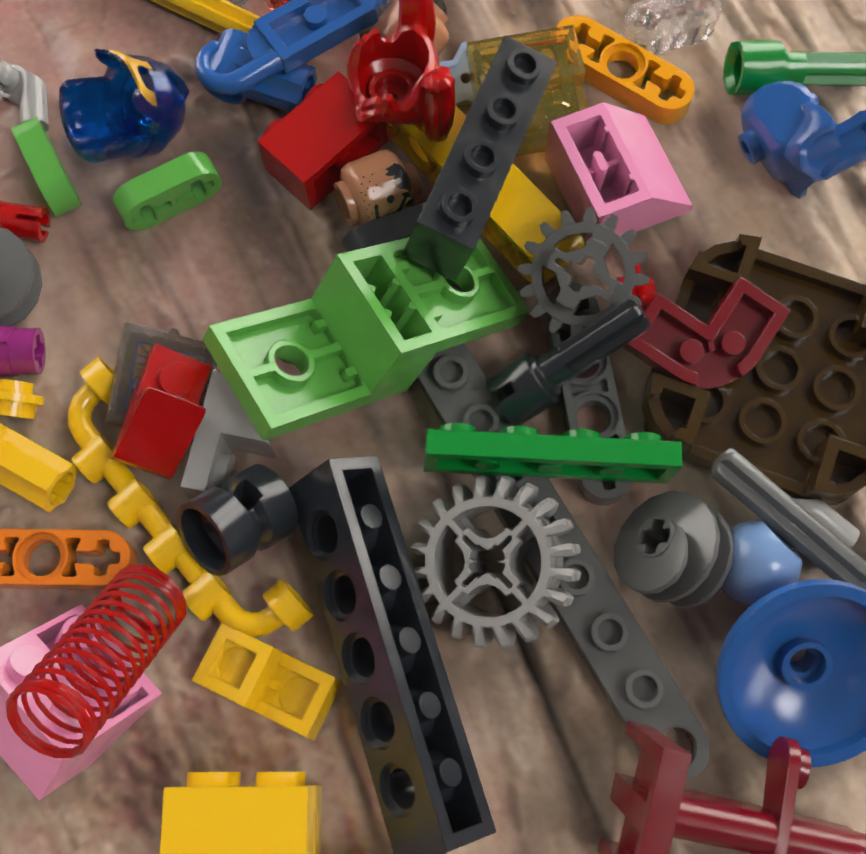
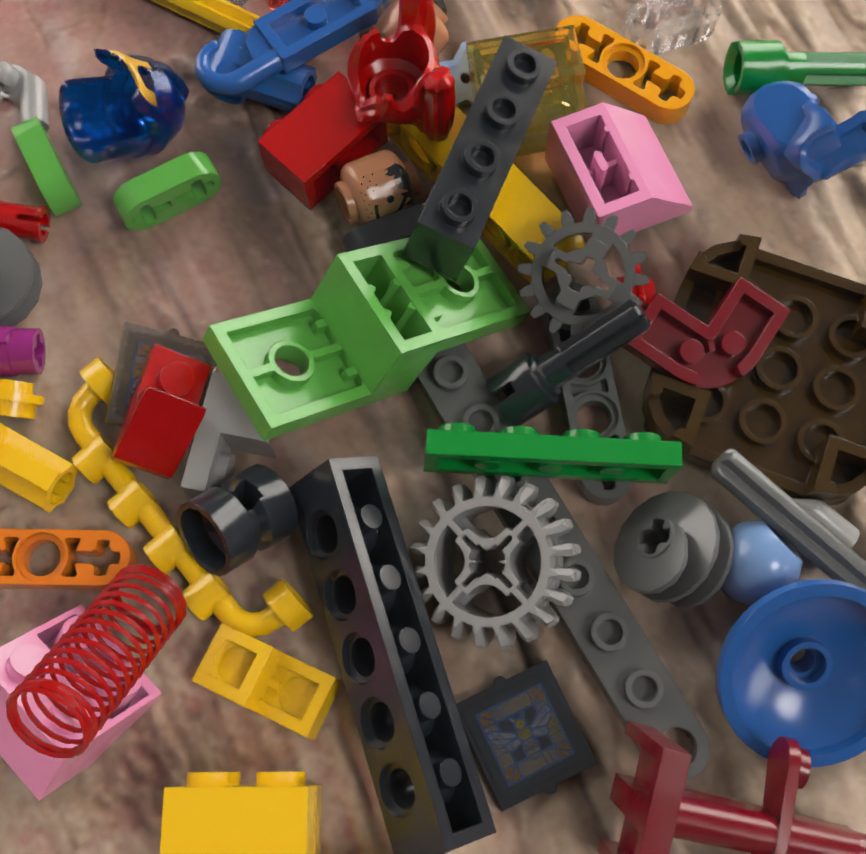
none -> piece [456,660,598,812]

